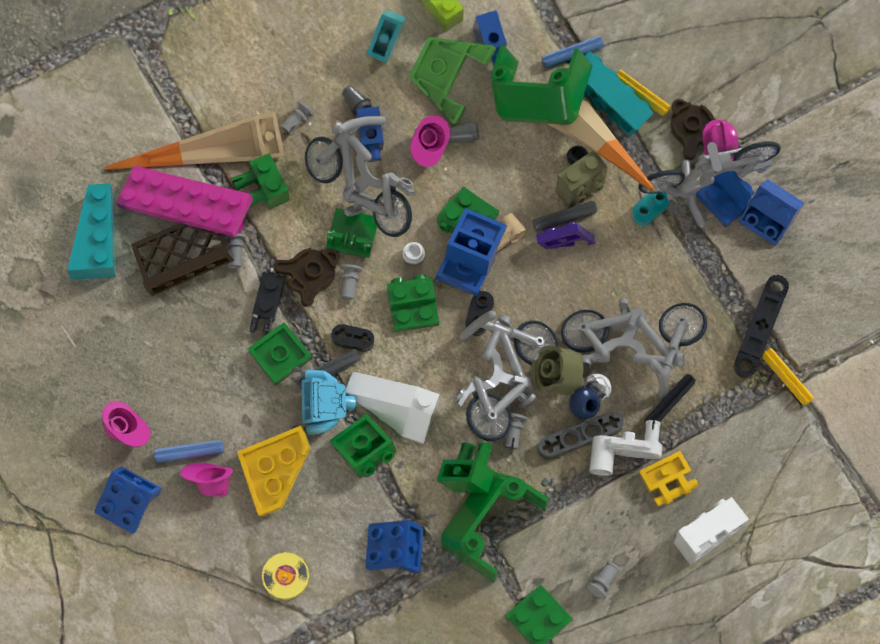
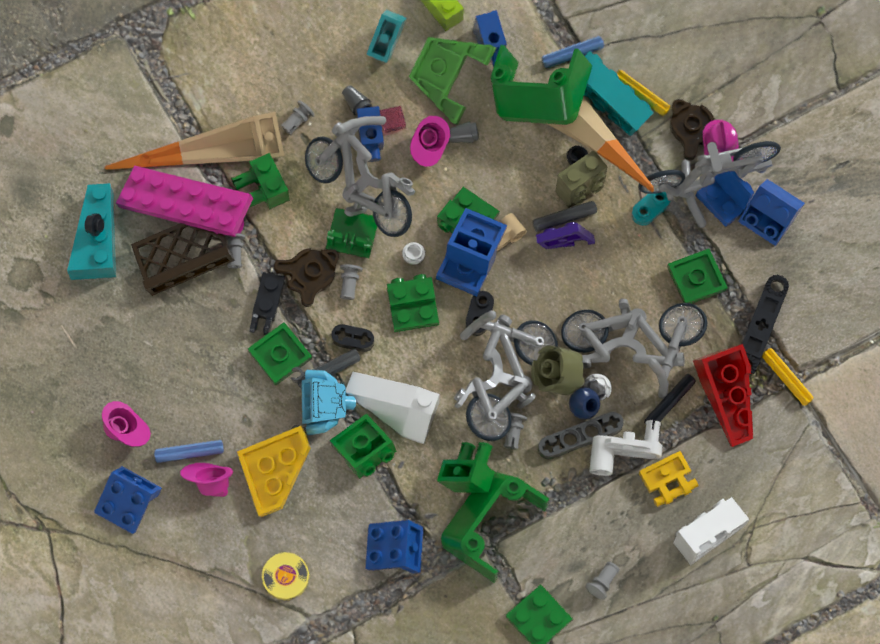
none -> black plate [85,213,104,236]
none -> clear pink tile [380,105,406,133]
none -> green plate [667,248,728,304]
none -> red wedge [693,344,753,447]

